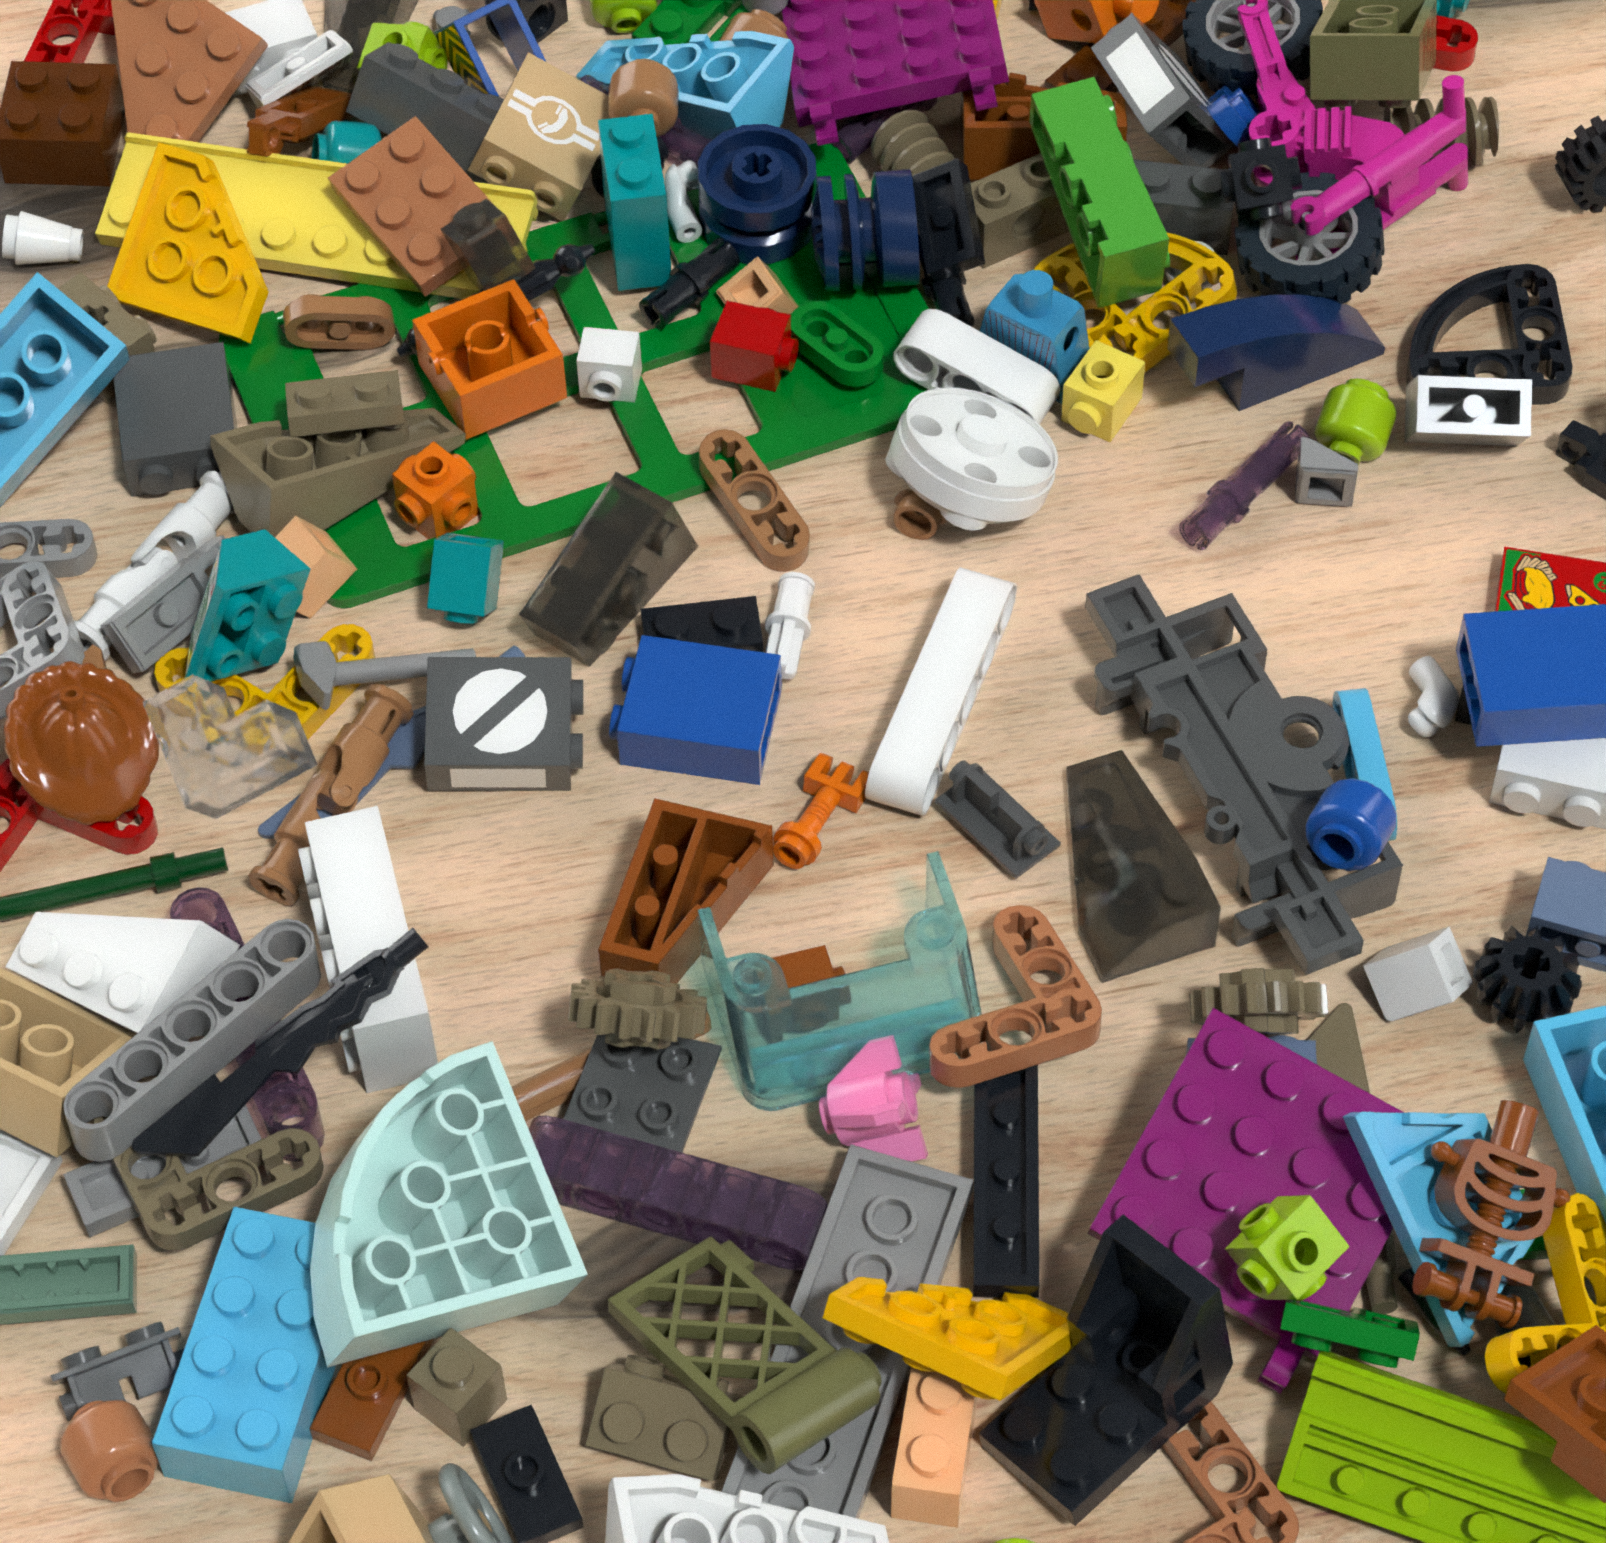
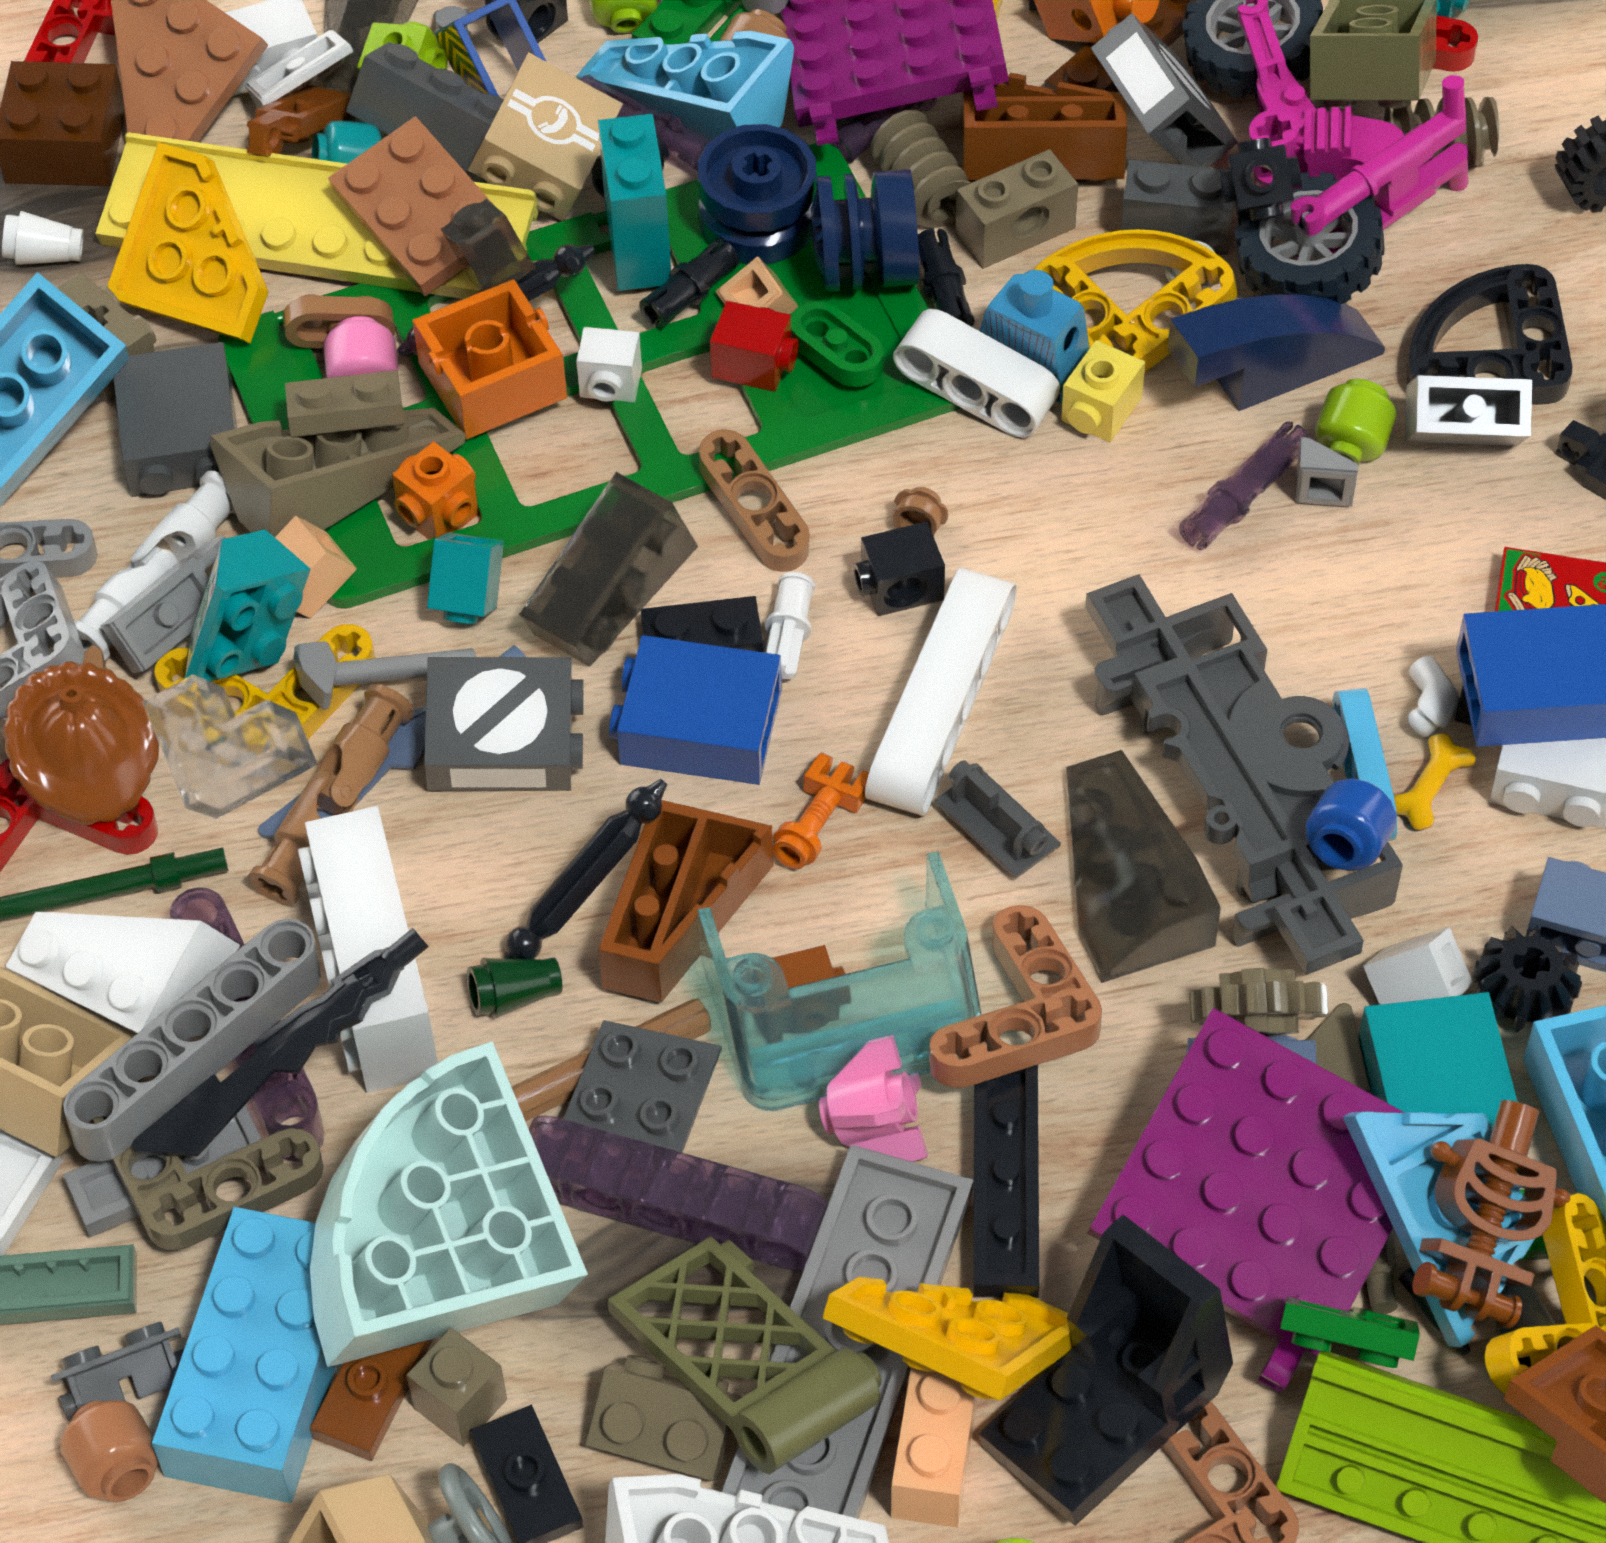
dark tan gear [568,968,707,1049] -> none
medium nougat head [608,59,679,137] -> none
white arm [665,160,702,243] -> none
white piece [885,388,1058,531] -> none
black plate [912,158,986,282] -> none
bright green wedge [1029,77,1170,308] -> none
blue plate [1207,85,1260,147] -> none
lime brick [1225,1195,1350,1301] -> none
none -> bright pink head [323,316,399,378]
none -> dark green cone [467,957,563,1019]
none -> black wheel [503,779,667,959]
none -> black brick [853,521,945,617]
none -> teal brick [1358,992,1517,1130]
none -> yellow piece [1394,732,1476,830]

